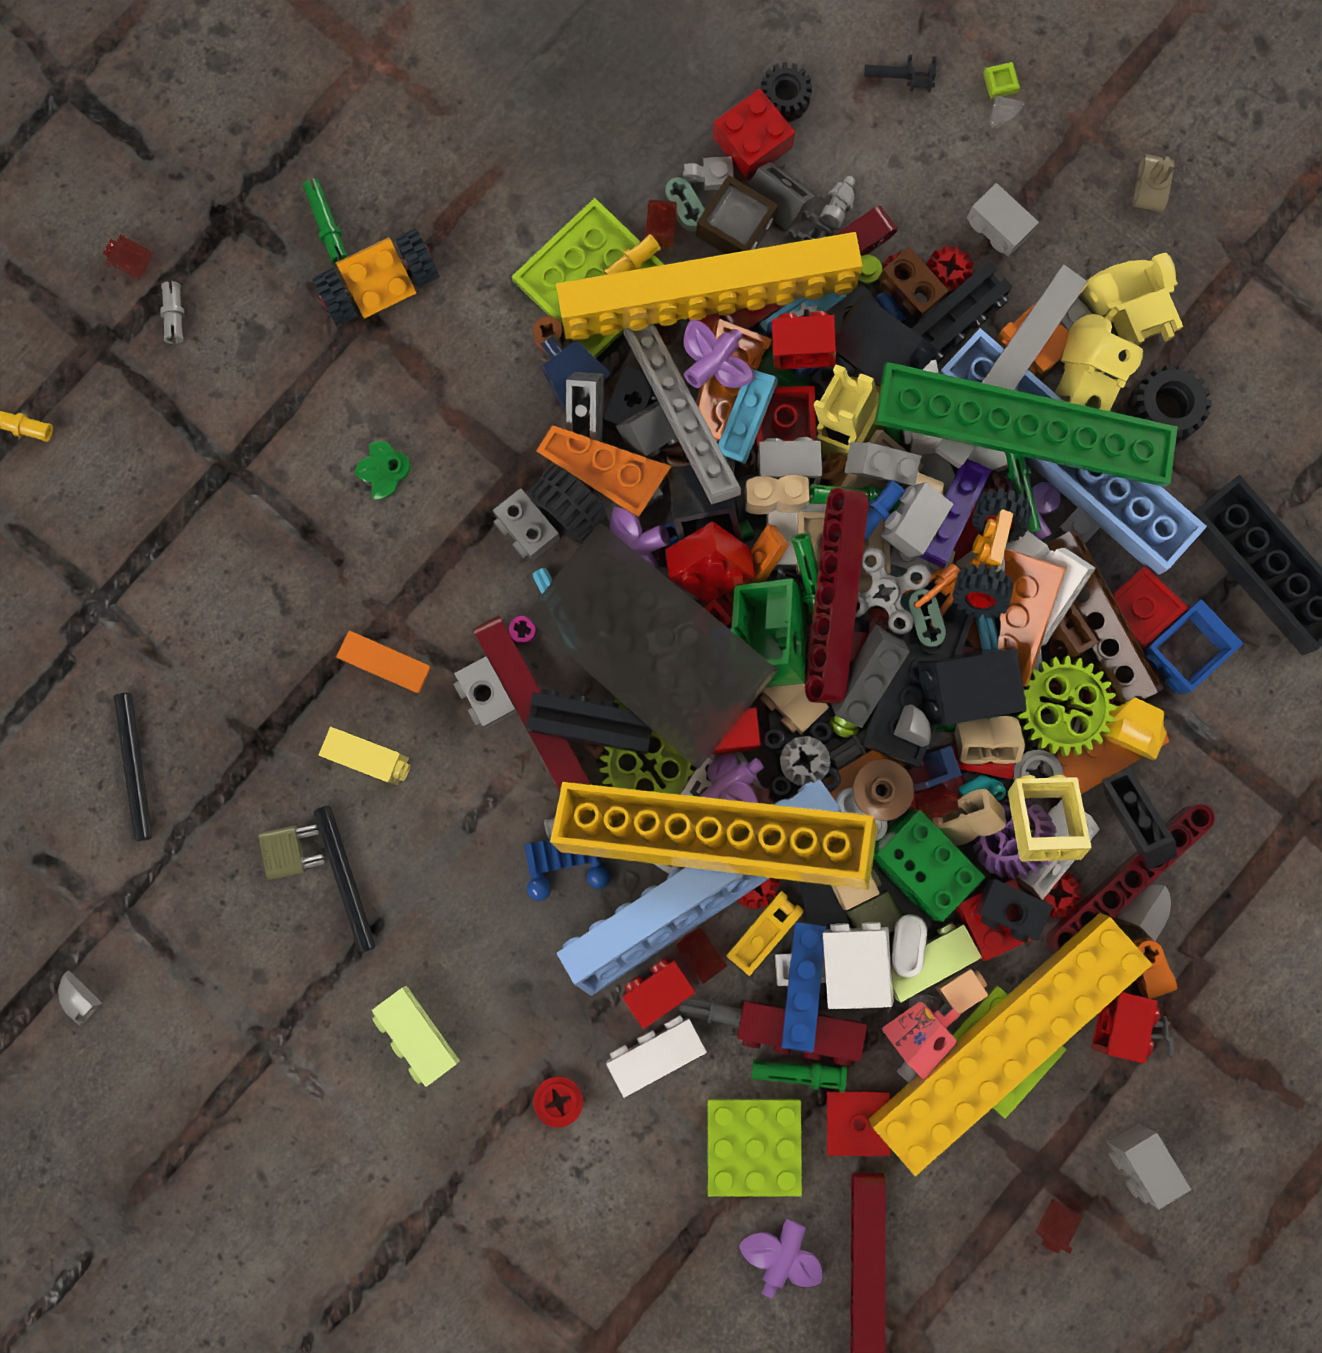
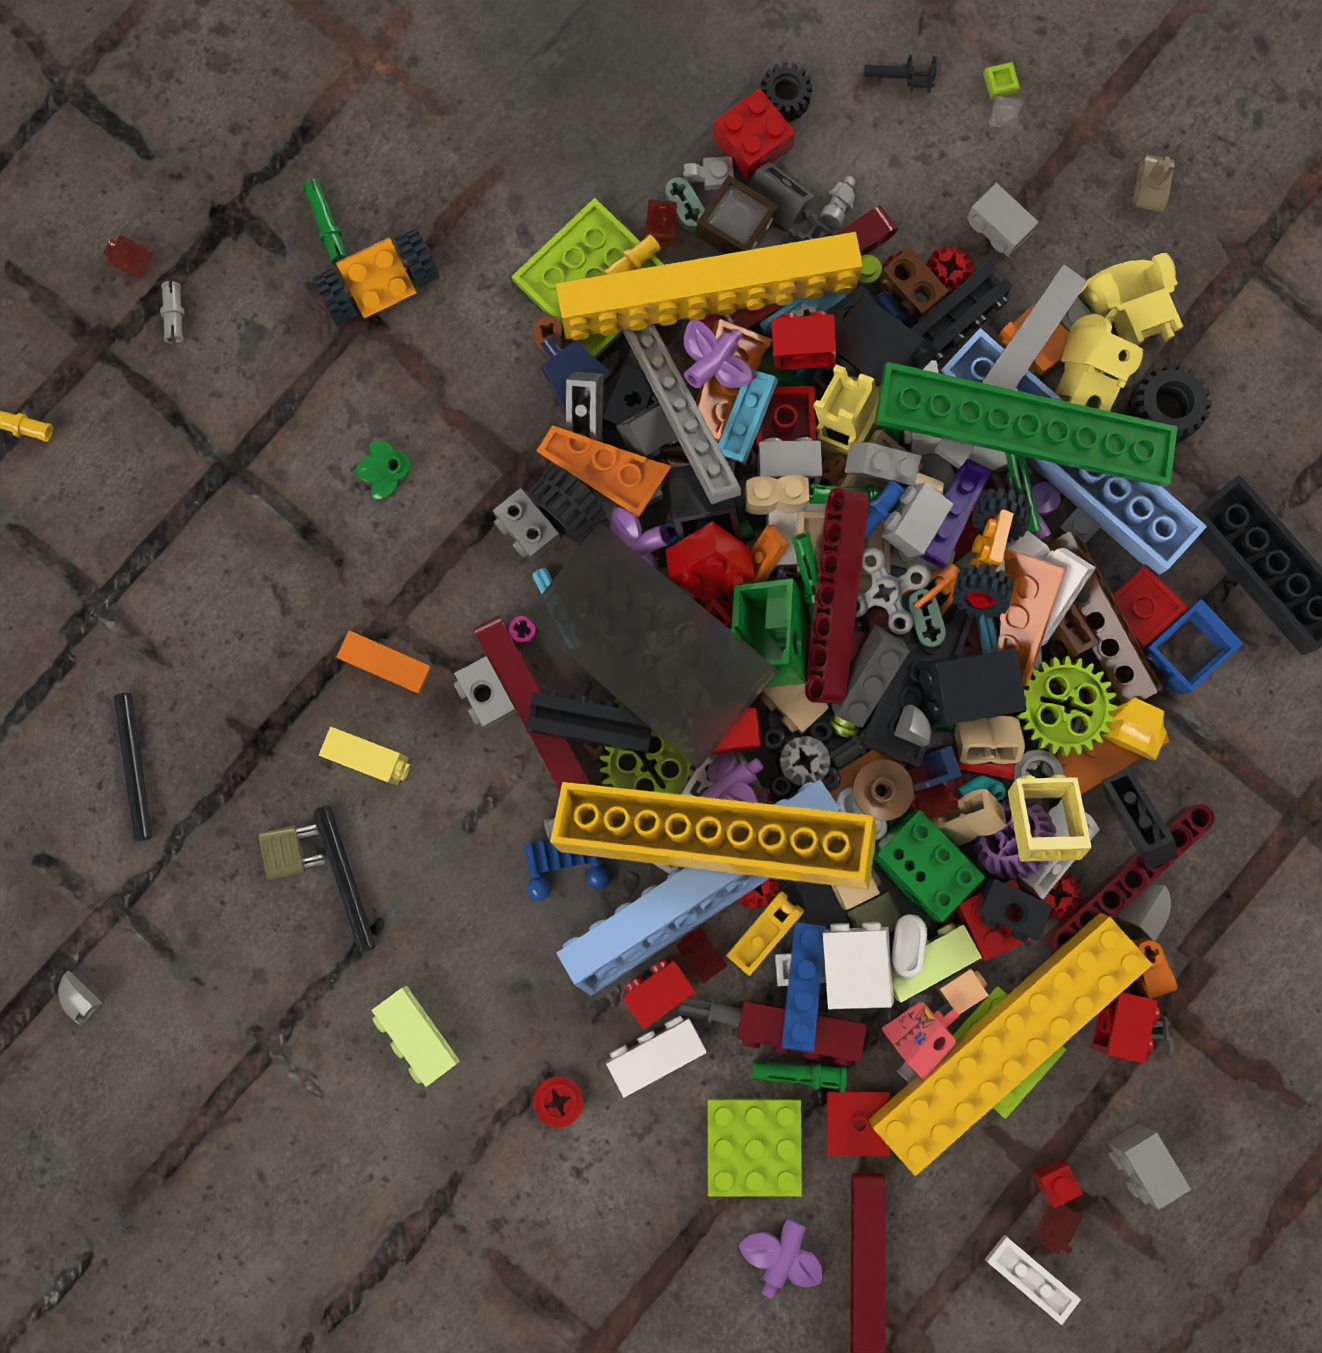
none -> white plate [985,1235,1081,1325]
none -> red brick [1032,1158,1083,1208]

